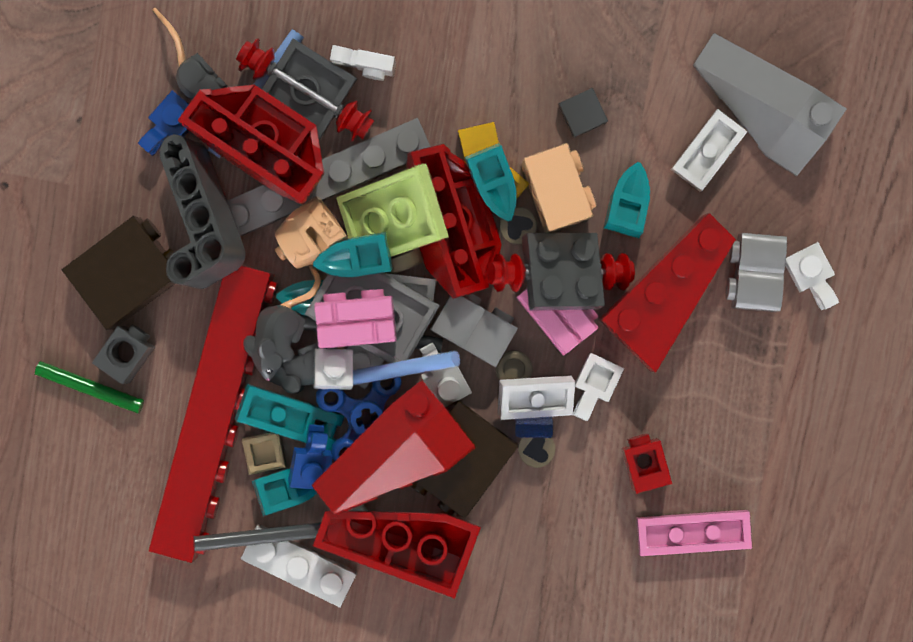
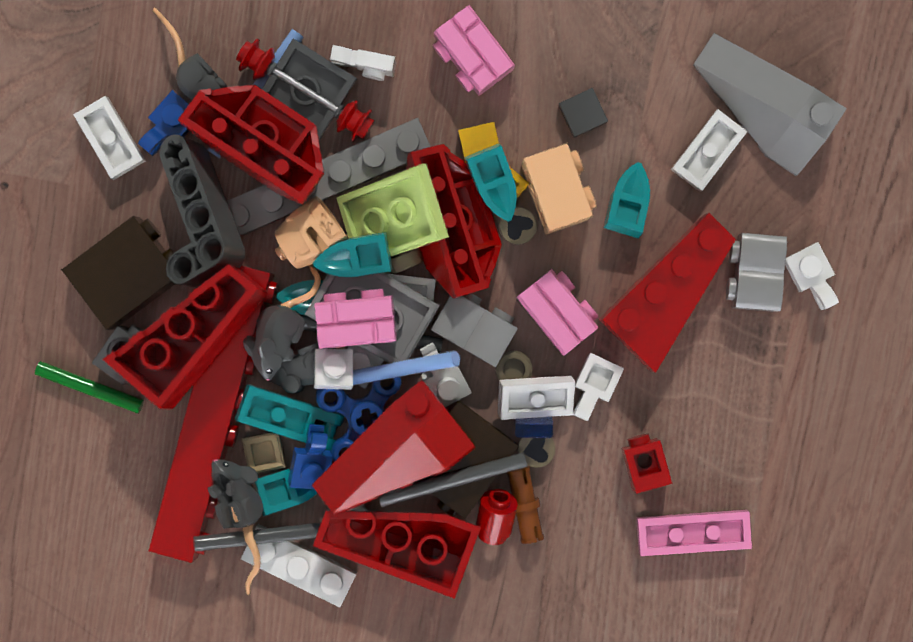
dark grey plate [487,233,635,310] -> none
none -> white plate [73,96,146,180]
none -> red wedge [102,264,268,409]
none -> dark grey animal [208,459,263,595]
none -> dark grey piece [379,452,528,507]
none -> bright pink brick [433,5,515,96]
none -> red brick [476,489,518,545]
none -> dark orange pin [507,466,544,544]

